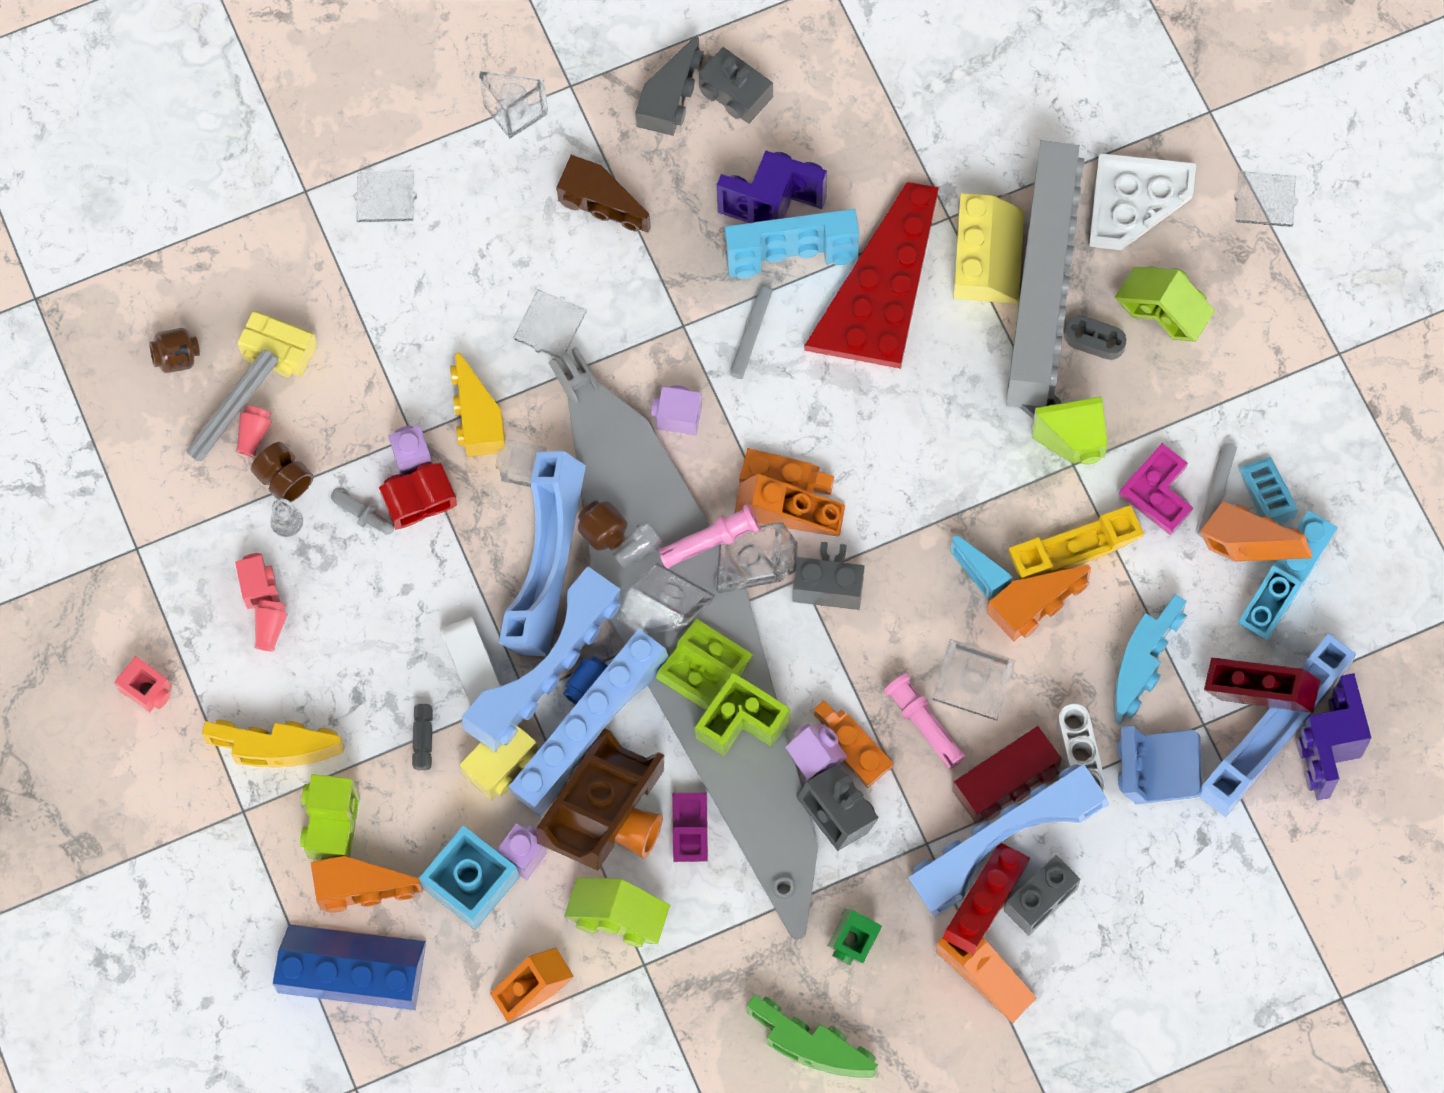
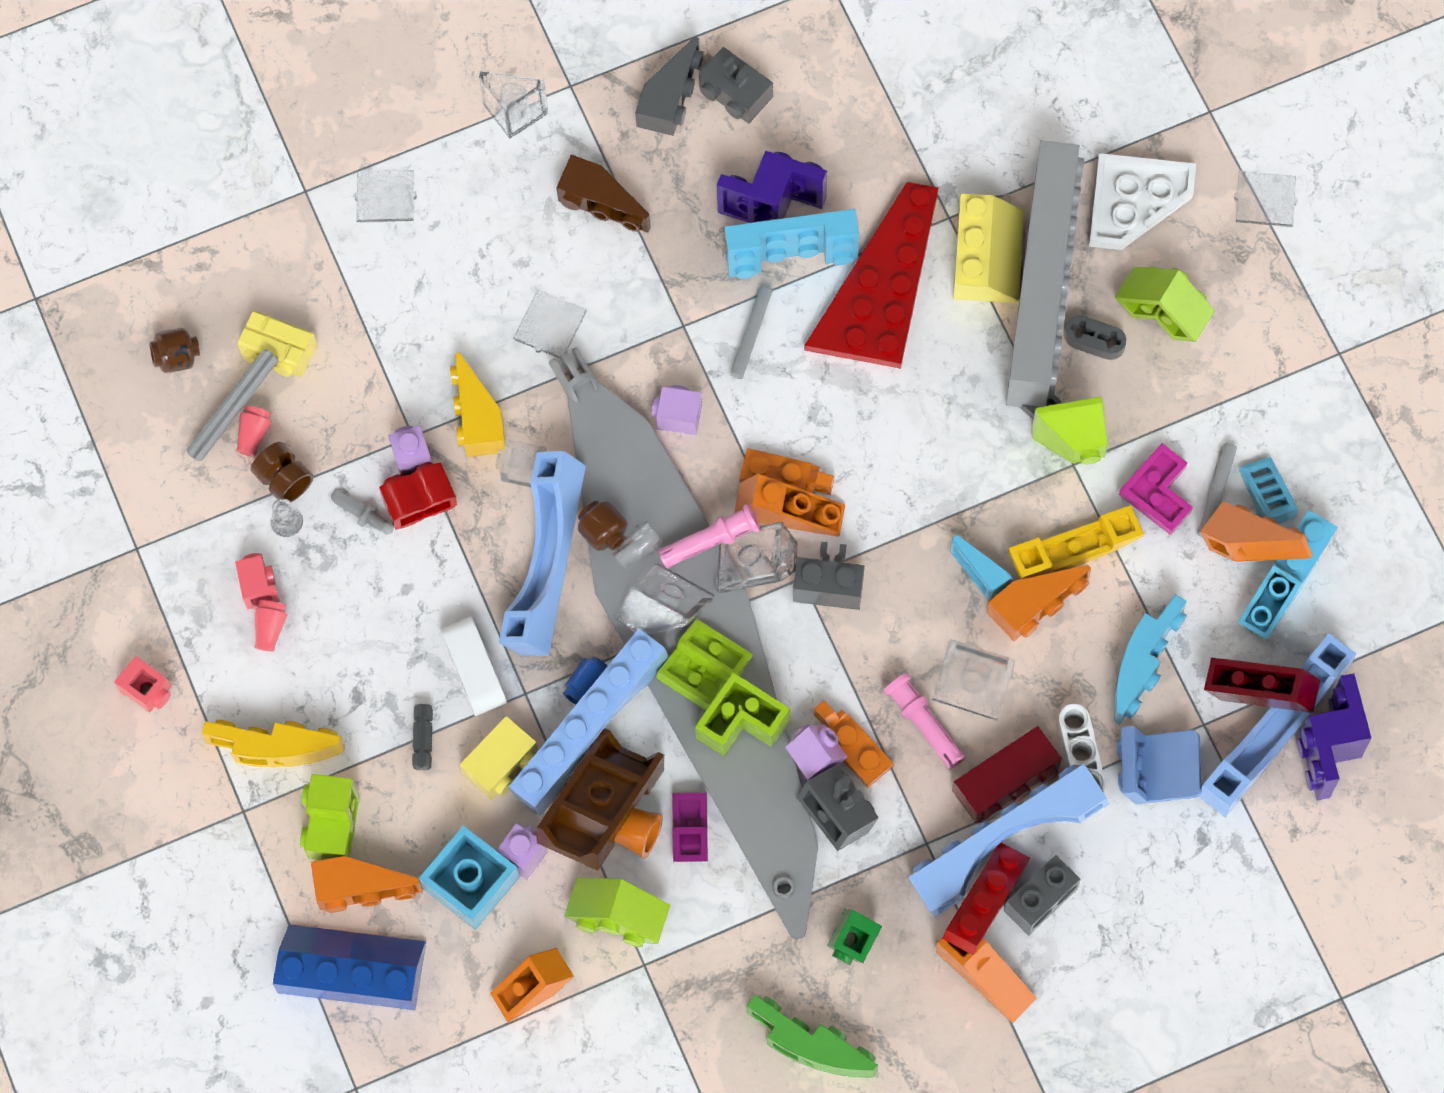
light blue arch [462,566,621,752] -> none

